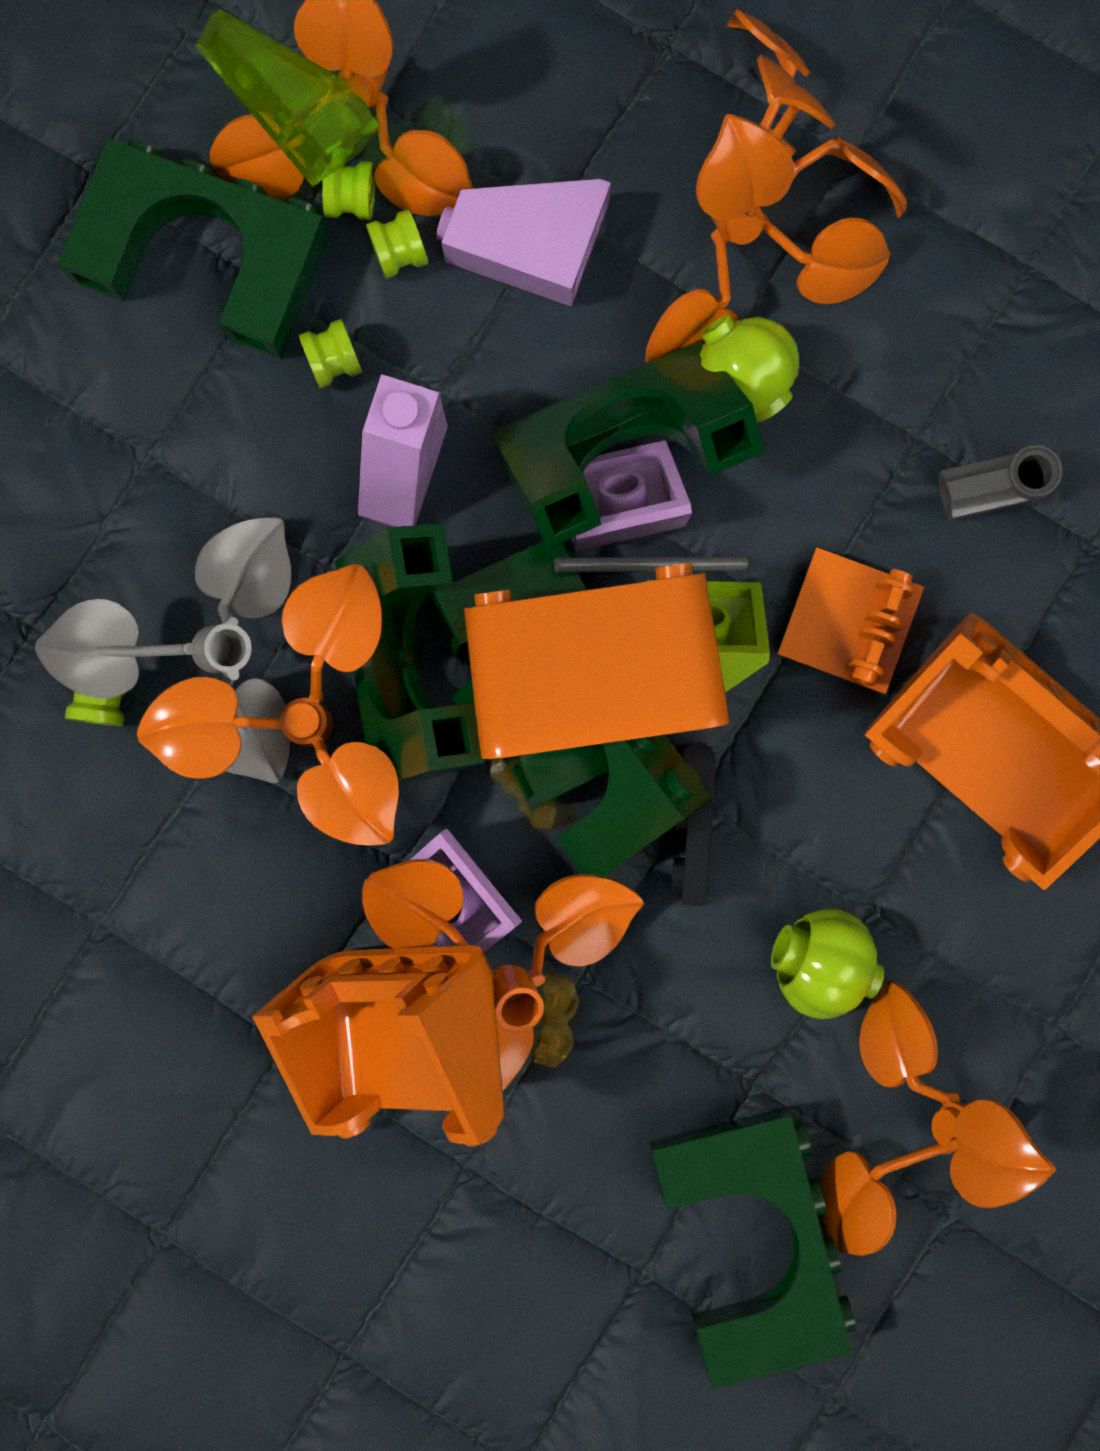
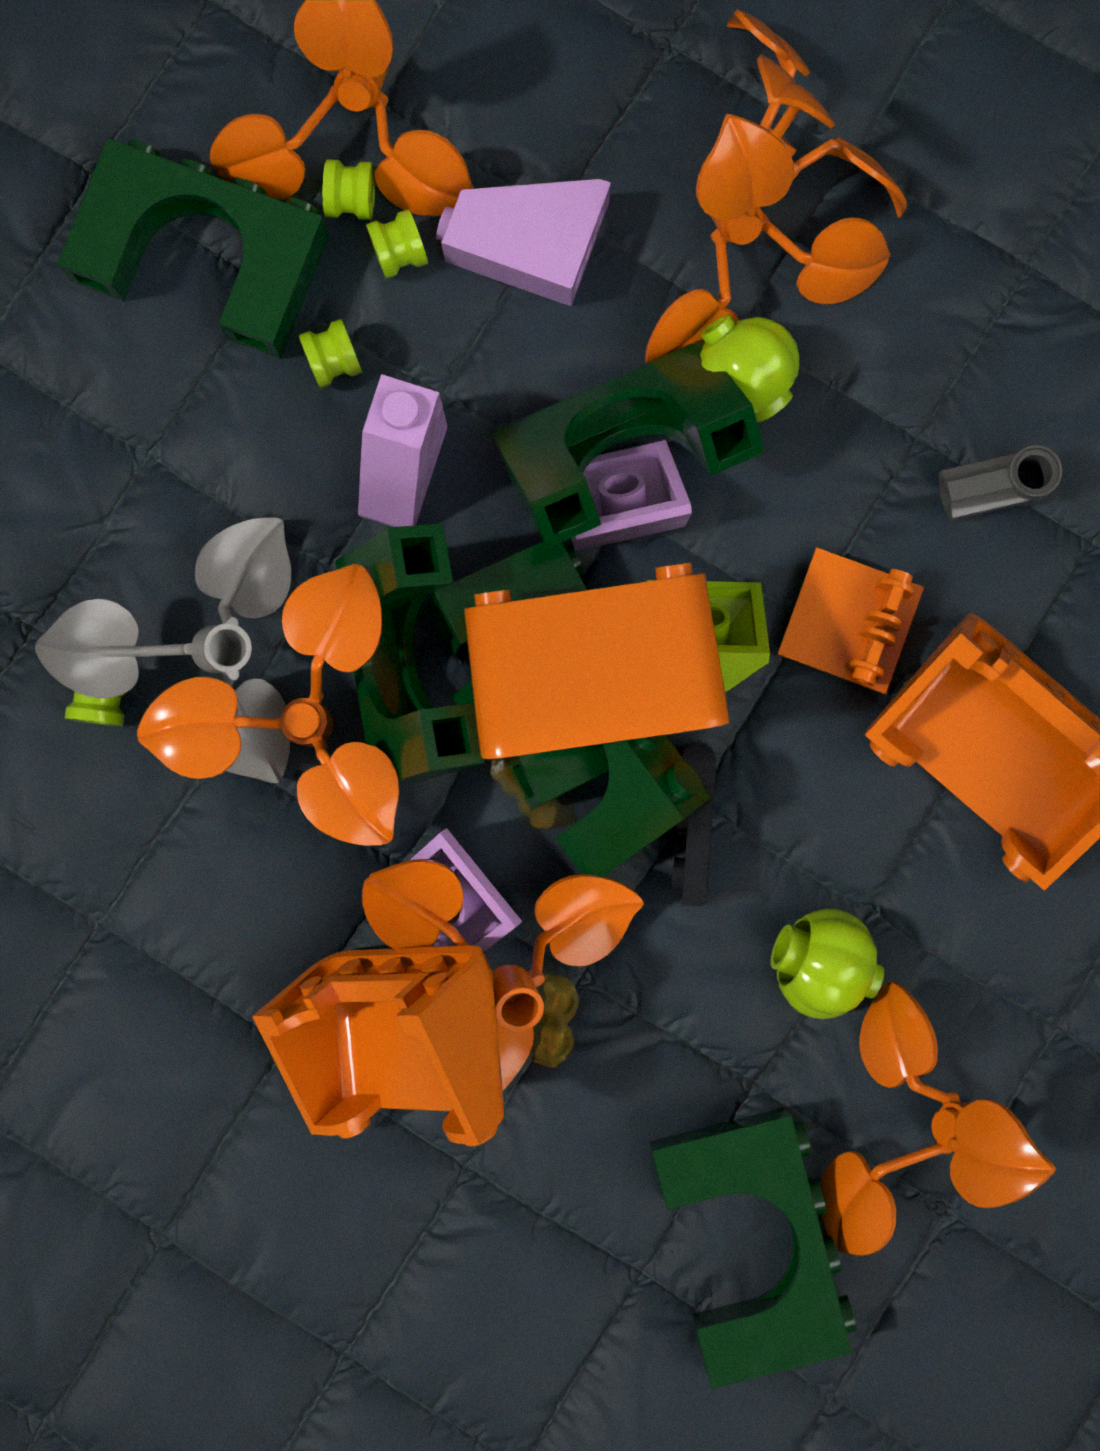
clear neon green slope [195,9,380,187] -> none
dark grey axle [554,556,748,573] -> none

